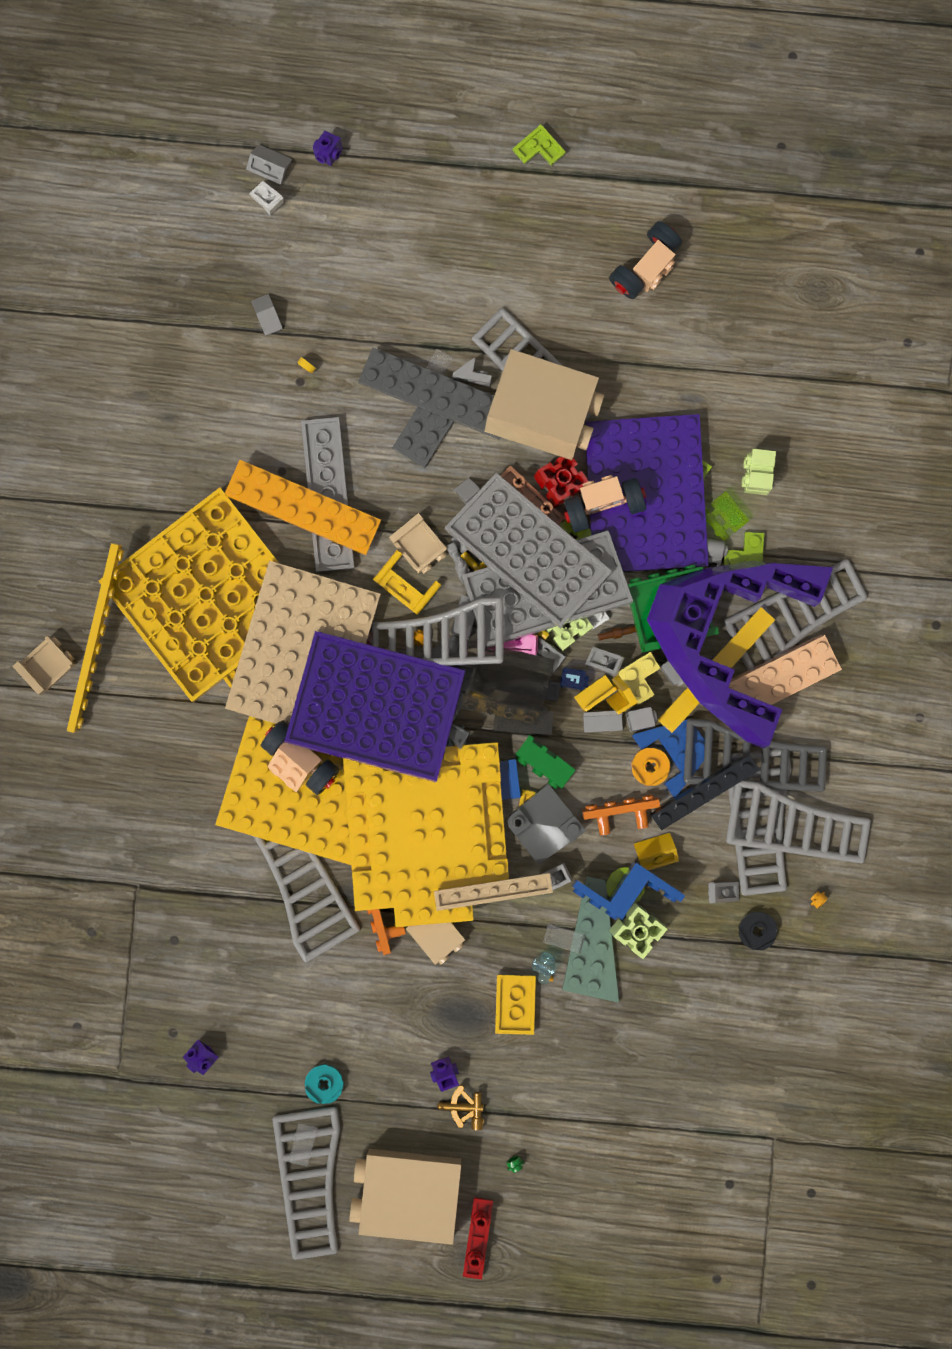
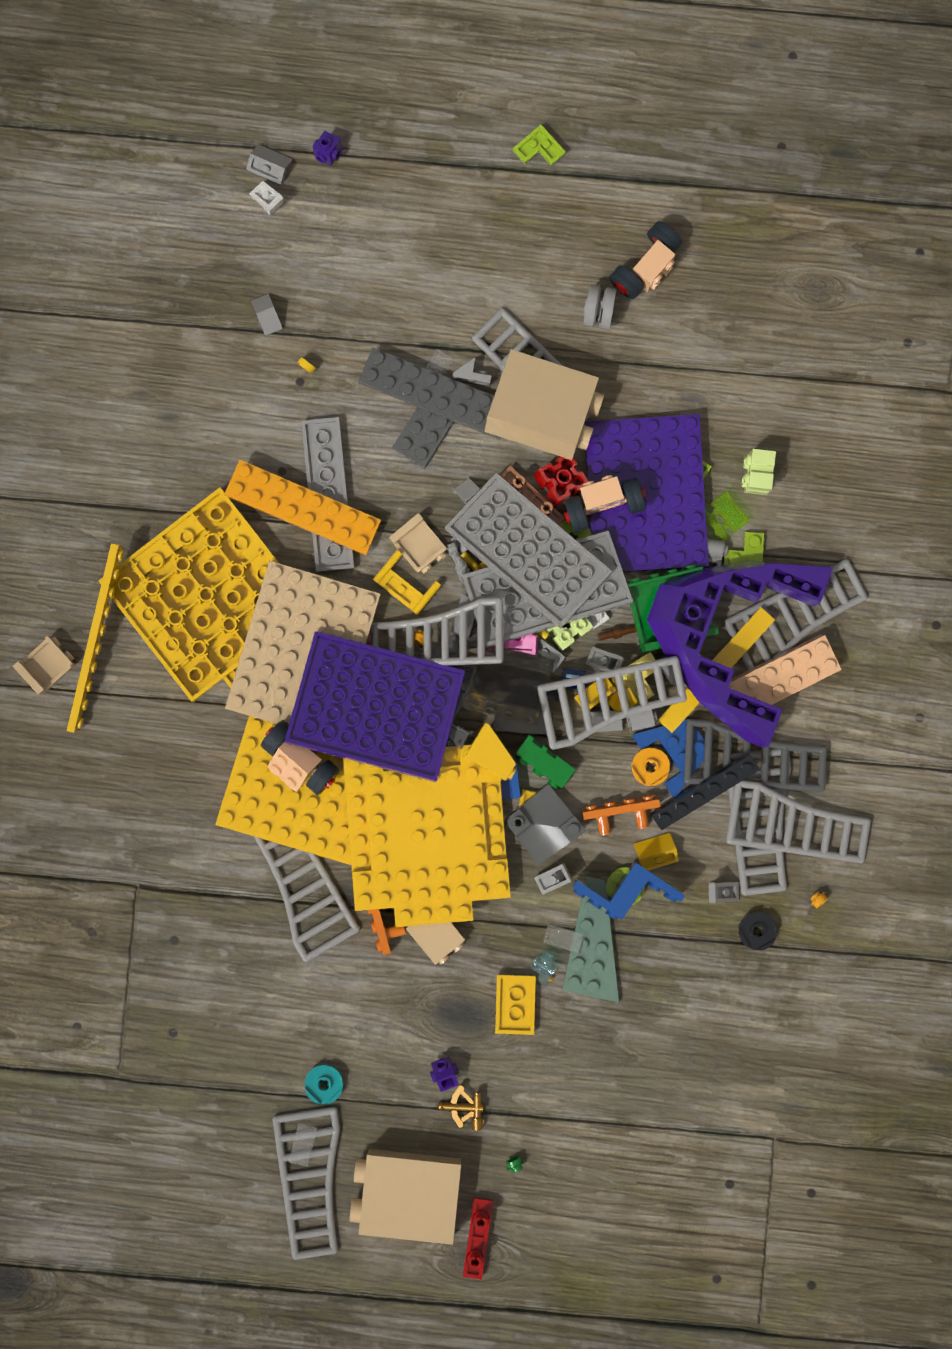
dark purple brick [183,1039,219,1075] -> none
tan plate [434,873,553,911] -> none
yellowish green brick [609,901,667,959] -> none
none -> yellow slope [465,723,517,781]
none -> light grey bar [537,656,687,750]
none -> light grey wheel [583,284,617,330]

